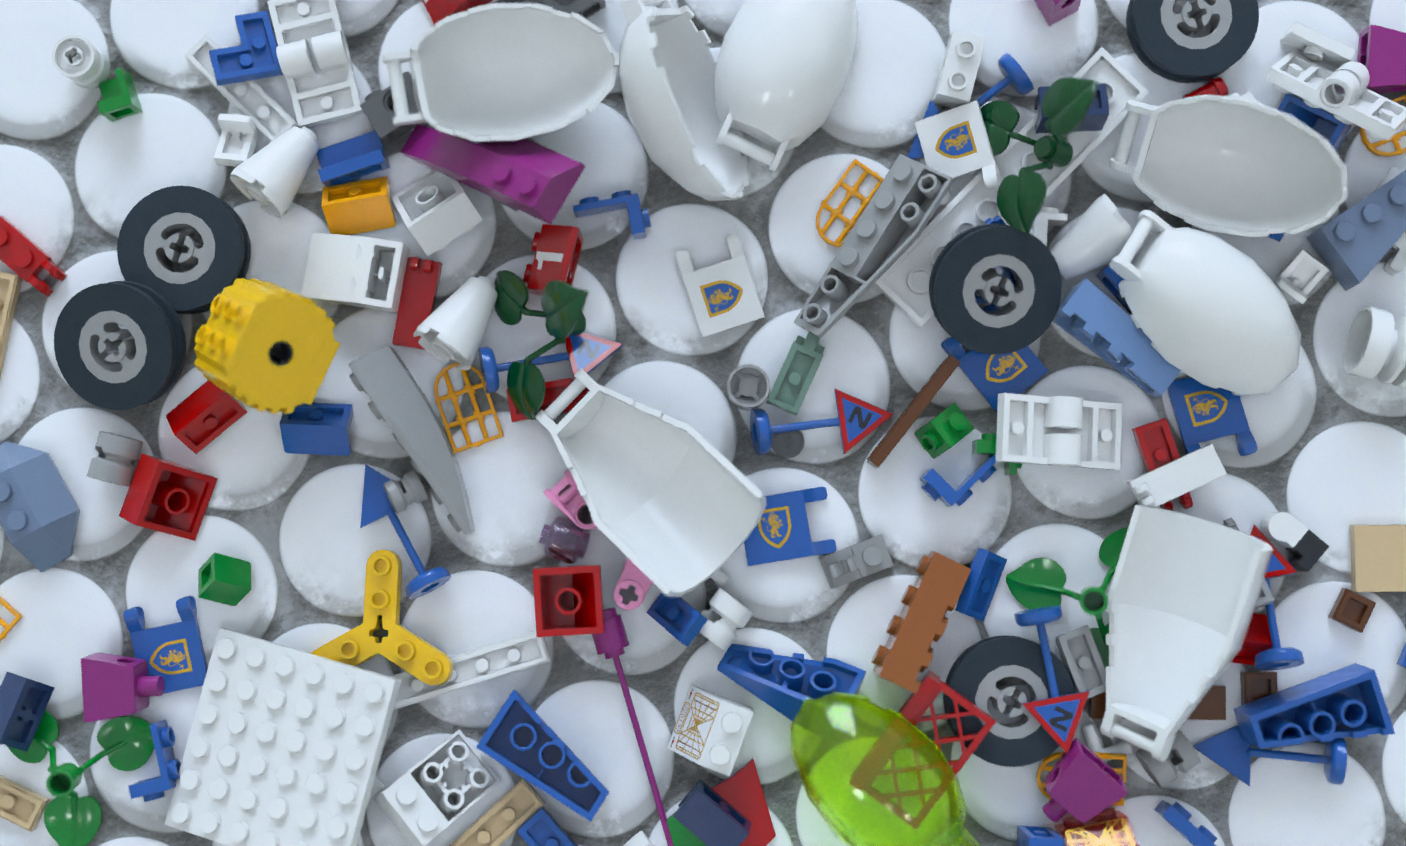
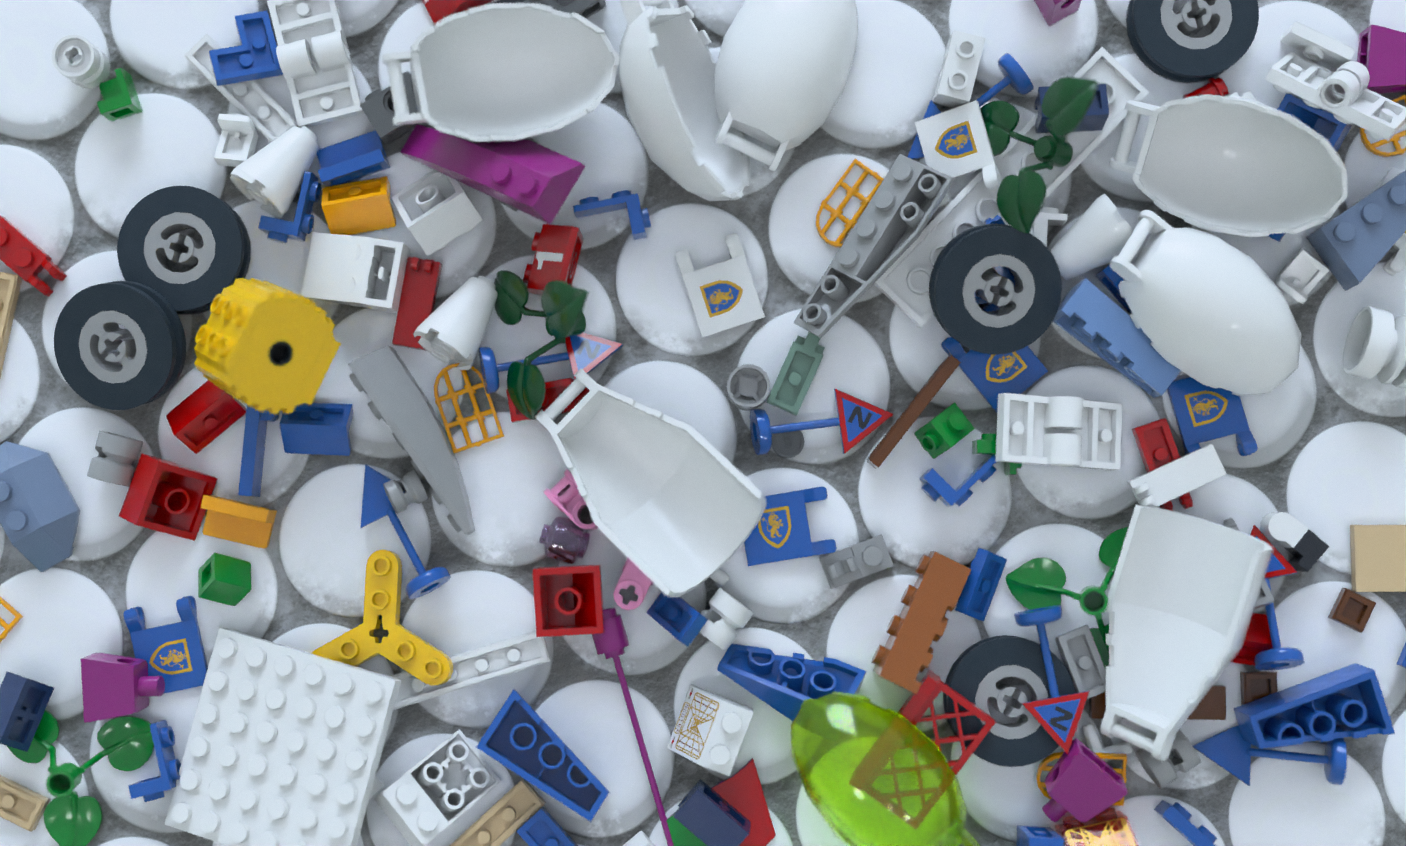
none -> light orange panel [200,495,277,548]
none -> blue hinge [238,405,279,497]
none -> blue bracket [258,171,321,243]

